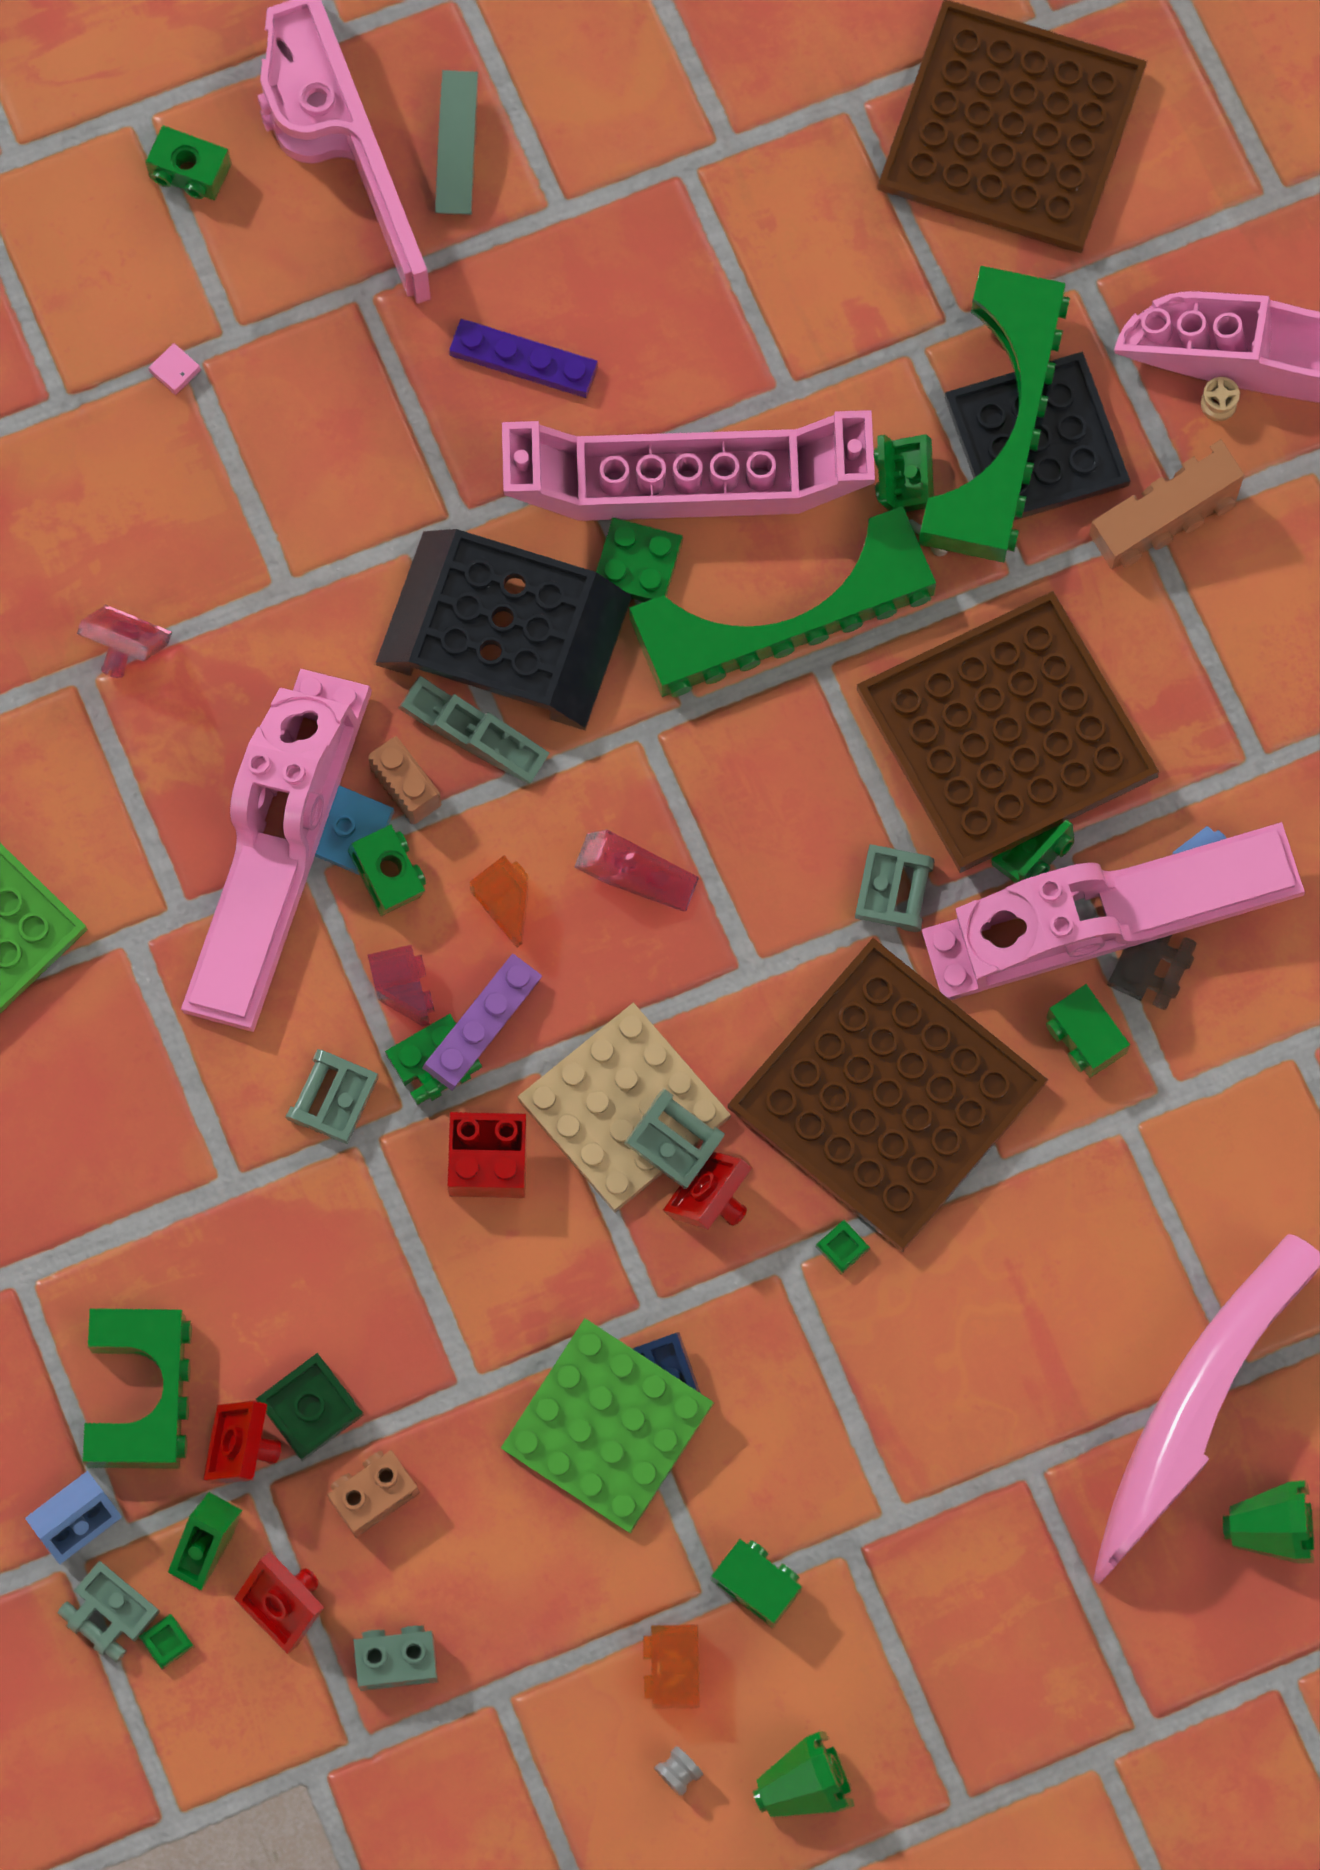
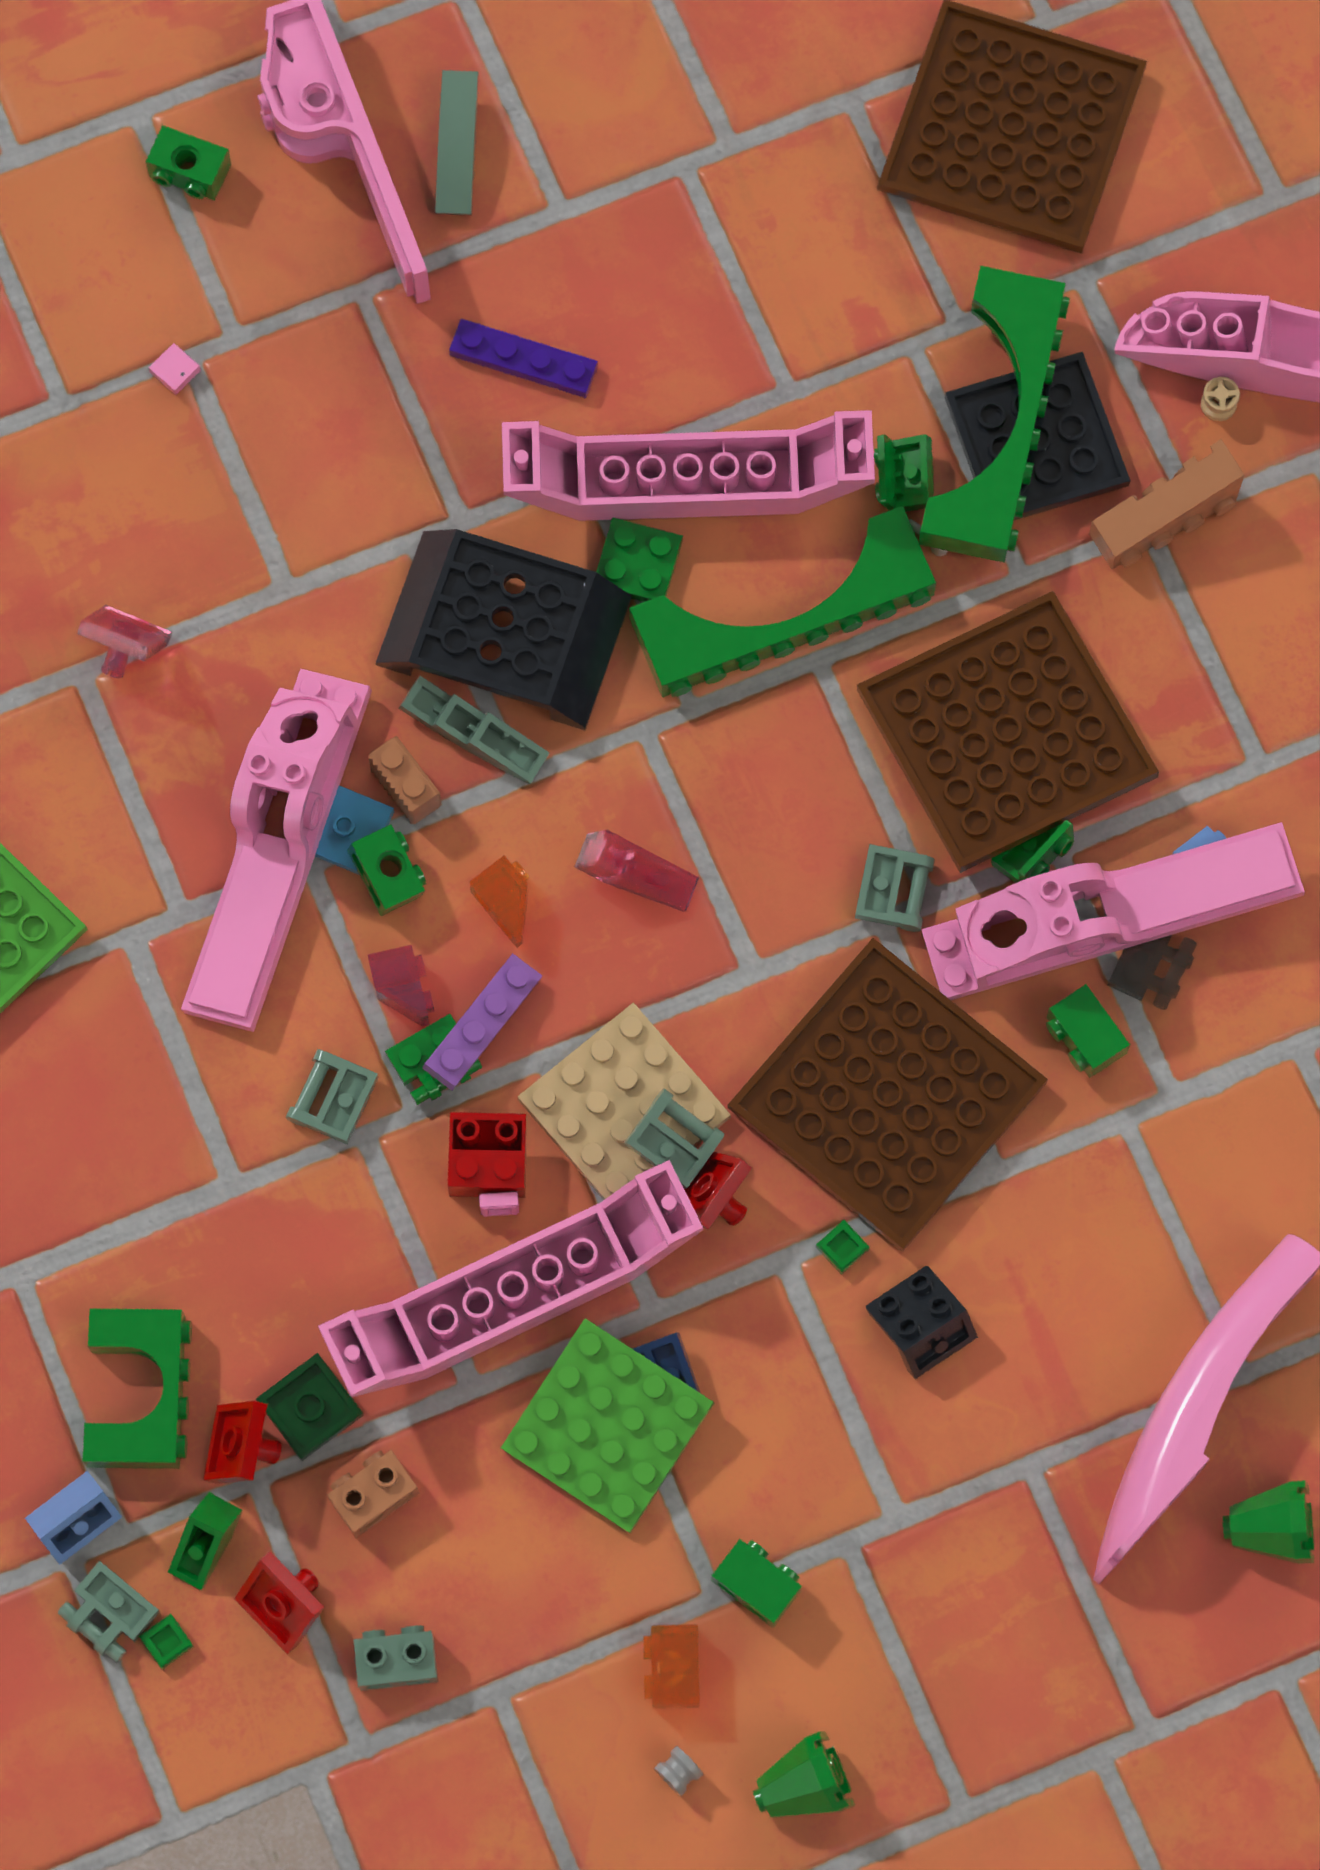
none -> bright pink slope [318,1160,703,1397]
none -> bright pink tile [479,1192,519,1217]
none -> black bracket [866,1266,978,1379]

